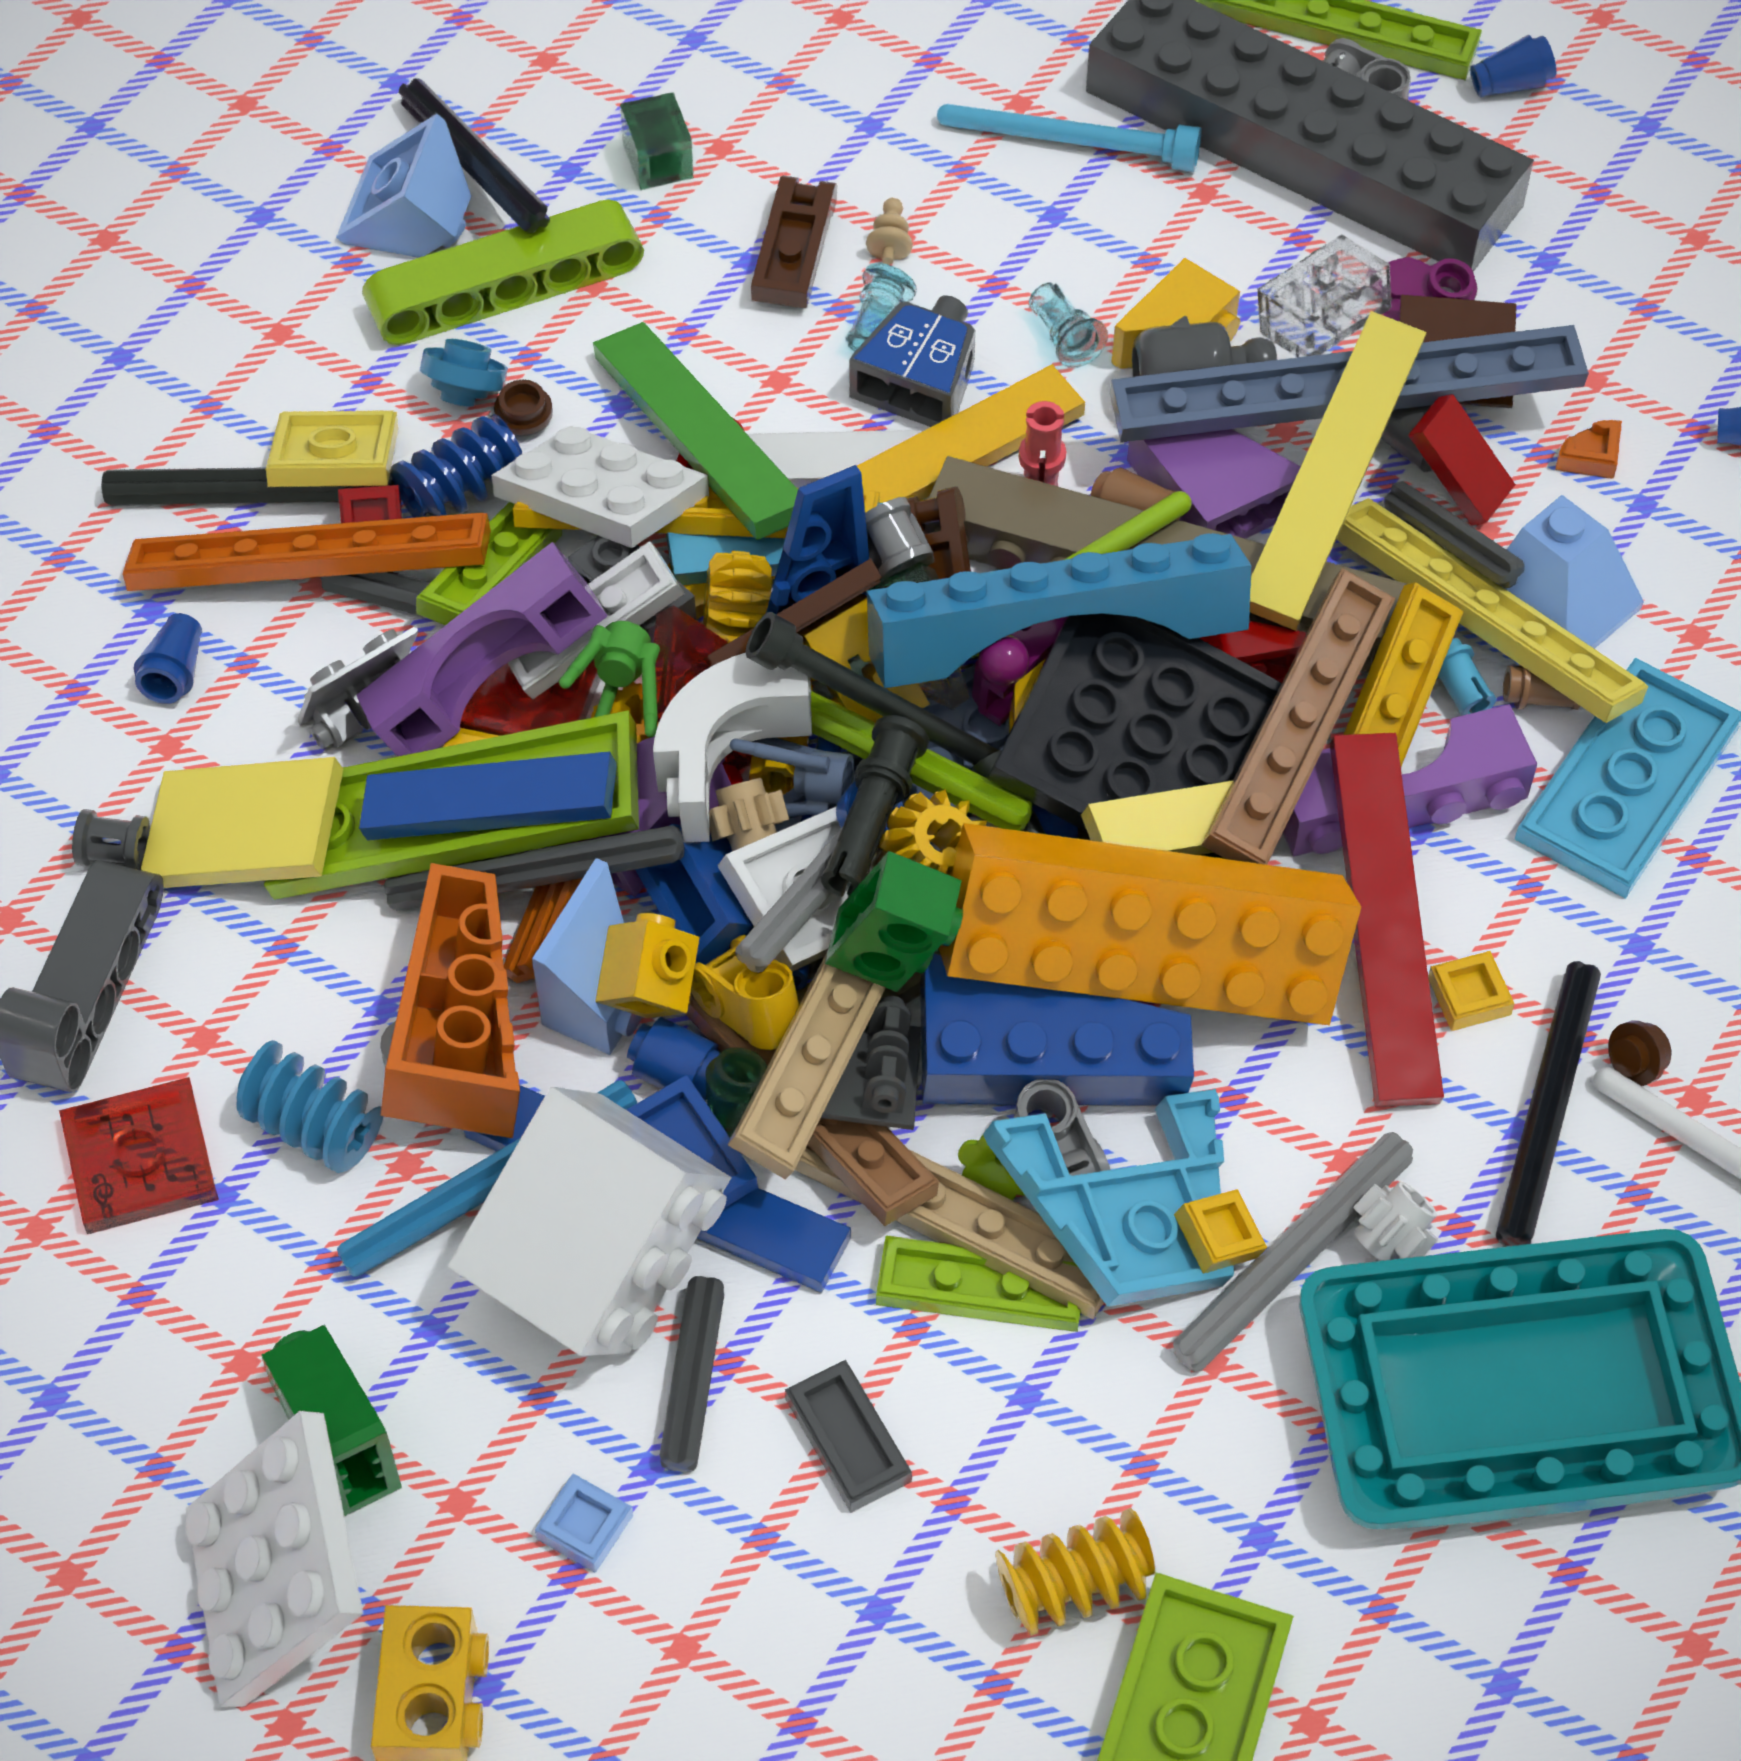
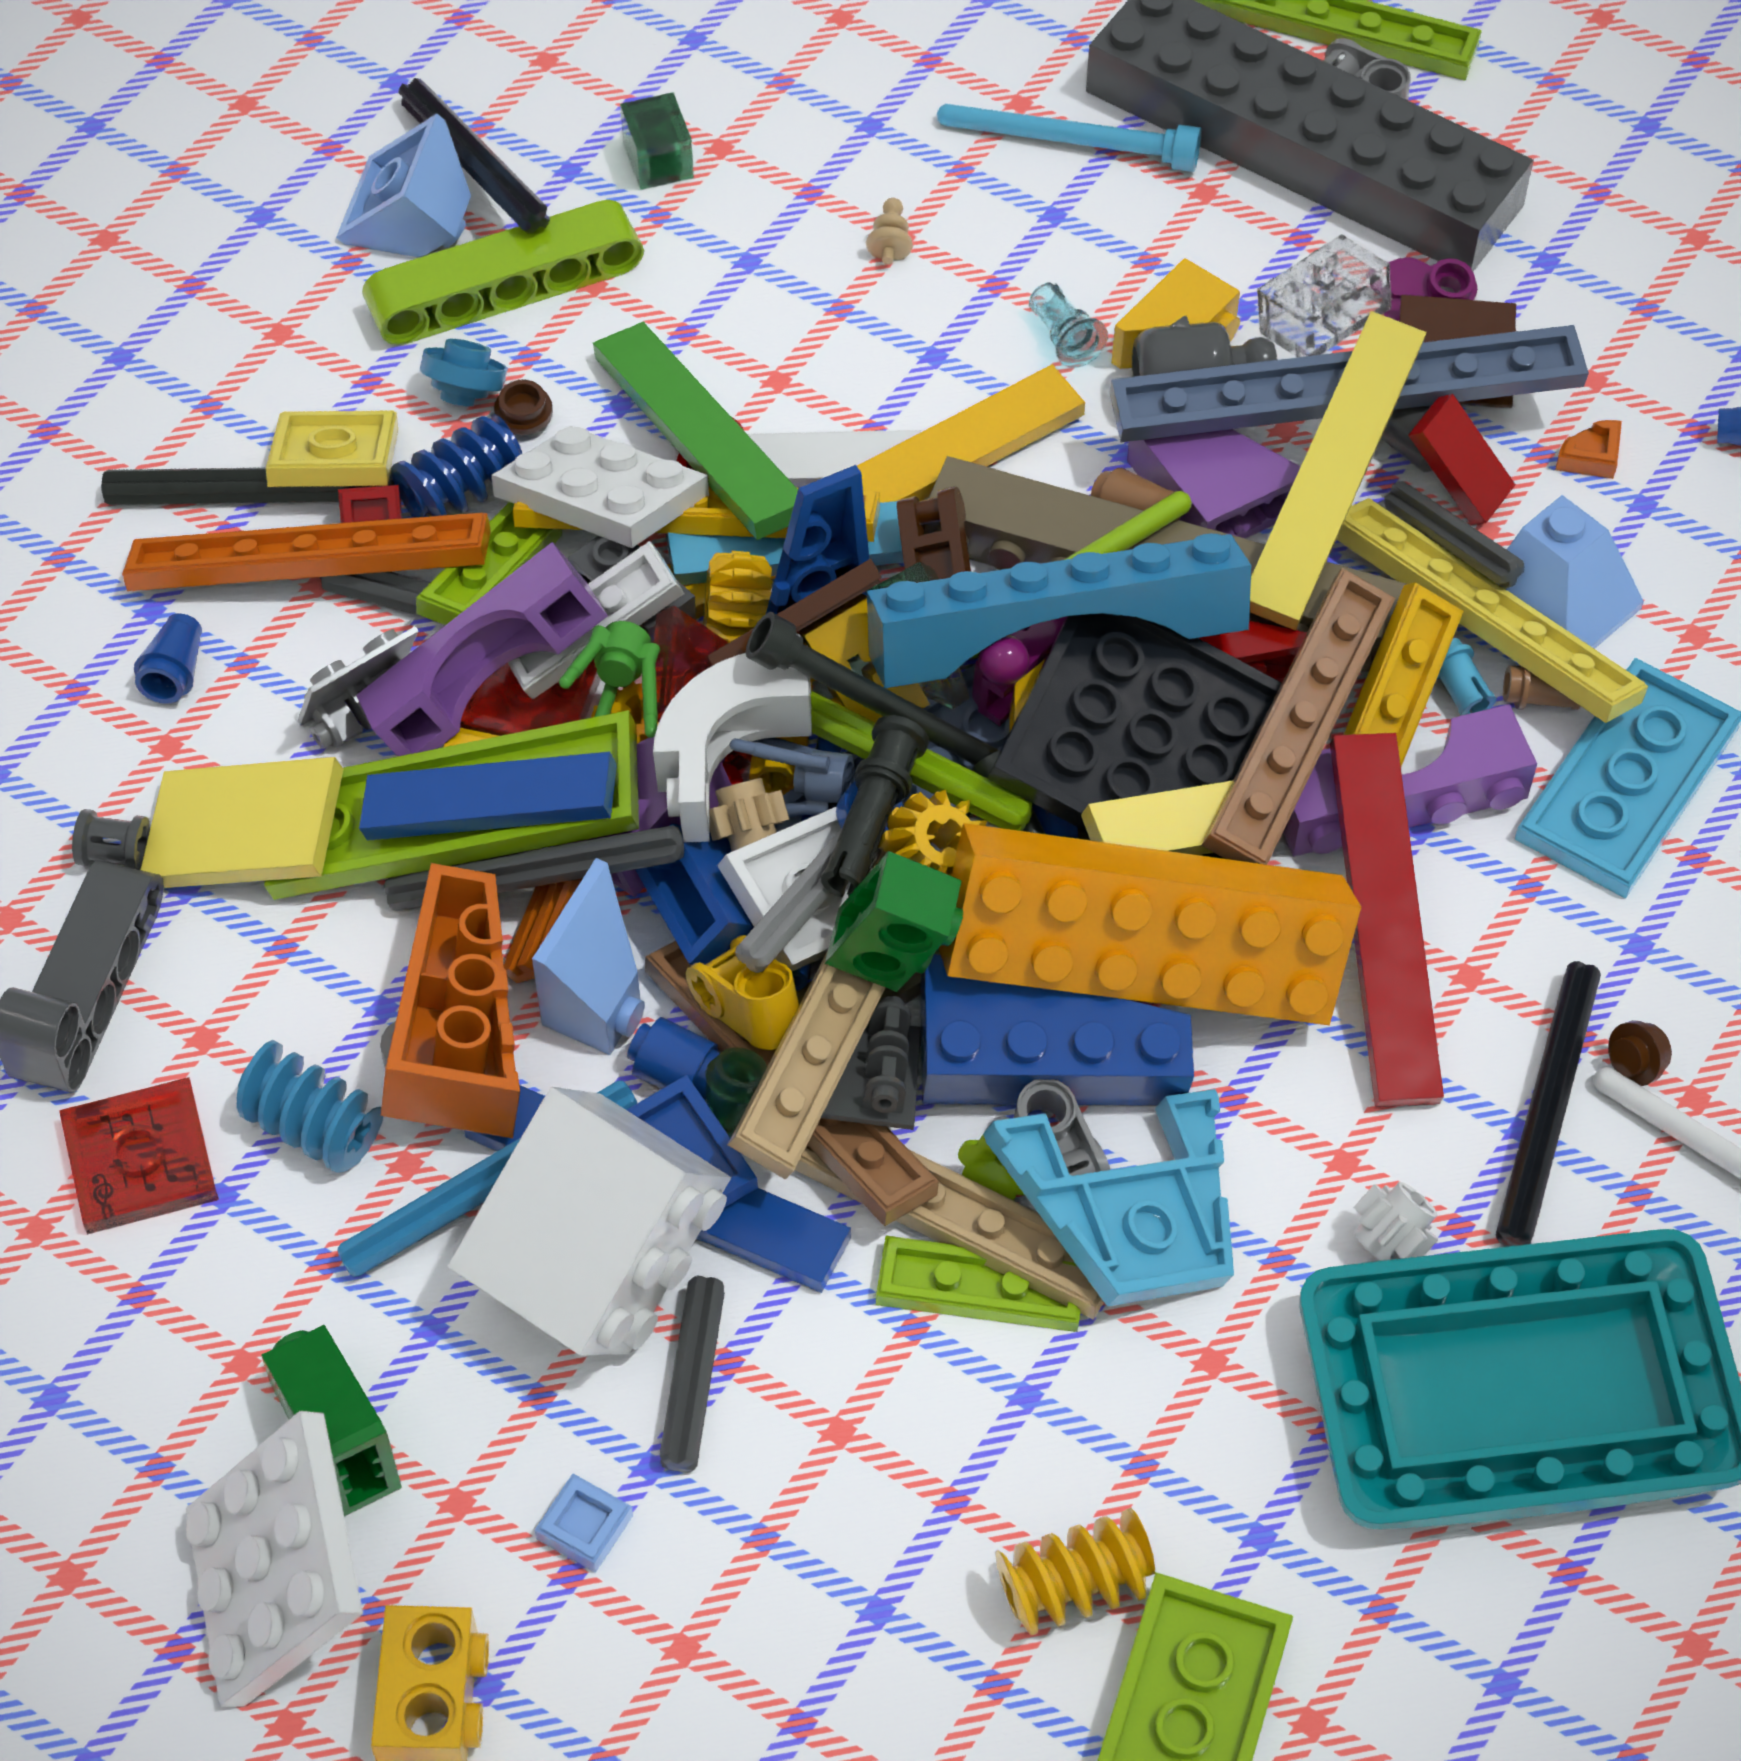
yellow brick [595,913,700,1019] -> none
reddish brown plate [751,175,838,309] -> none
dark grey tile [785,1359,912,1513] -> none
clear light blue pin [845,263,917,352] -> none
torso [849,295,976,427] -> none
light grey piece [865,497,935,589] -> none
coral pin [1018,401,1067,487] -> none
light grey axle [1173,1132,1413,1372] -> none
yellow tile [1174,1189,1267,1274] -> none
yellow tile [1428,951,1515,1031] -> none
blue cone [1470,34,1557,97] -> none

